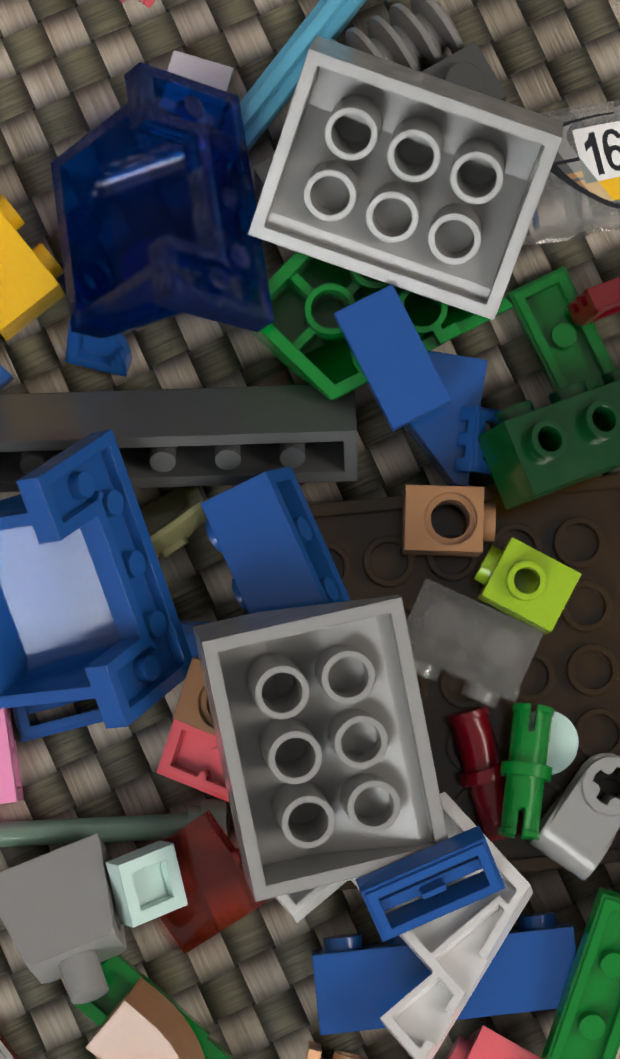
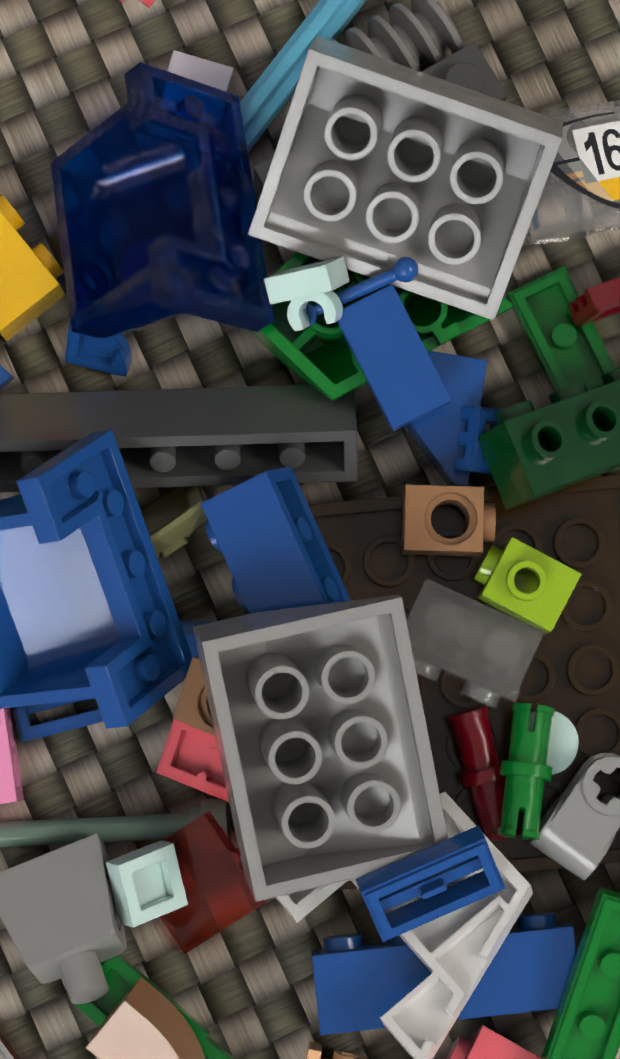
none -> light aqua tile [264,256,350,331]
none -> blue hinge [306,256,419,327]

